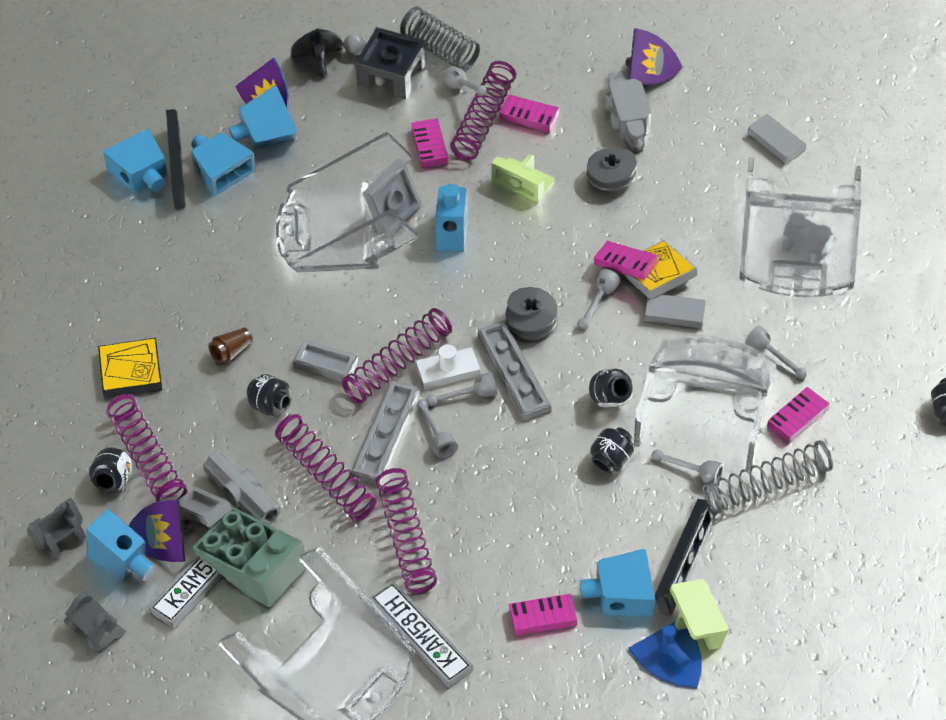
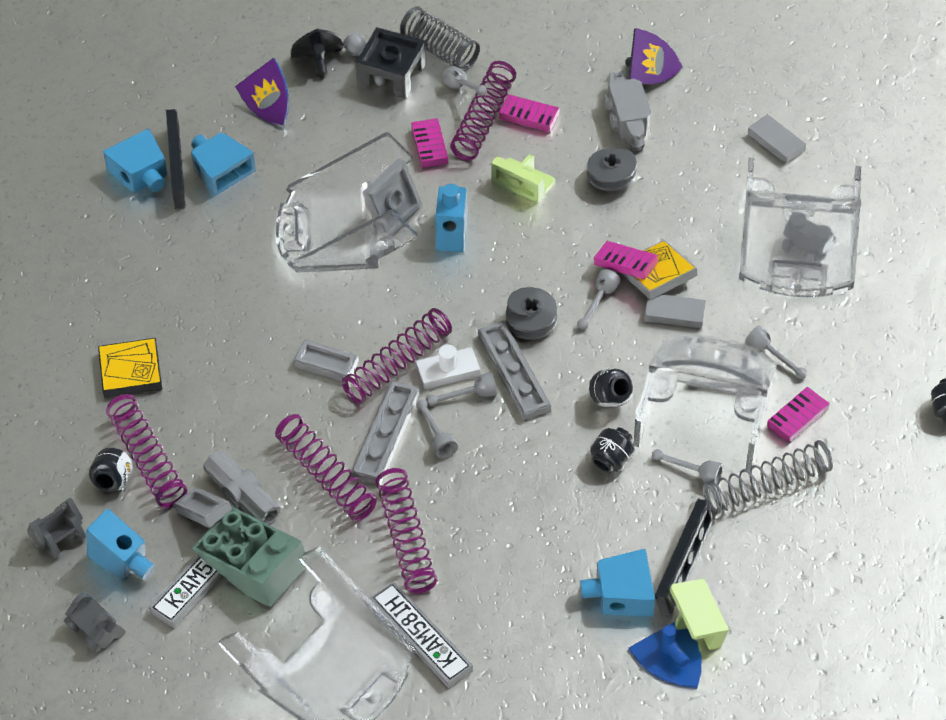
dark purple shield [129,500,192,562] -> none
reddish brown cone [208,327,253,363] -> none
dark azure torso [228,86,298,149] -> none
black head [247,374,291,417] -> none
dark pink tile [509,593,577,636] -> none

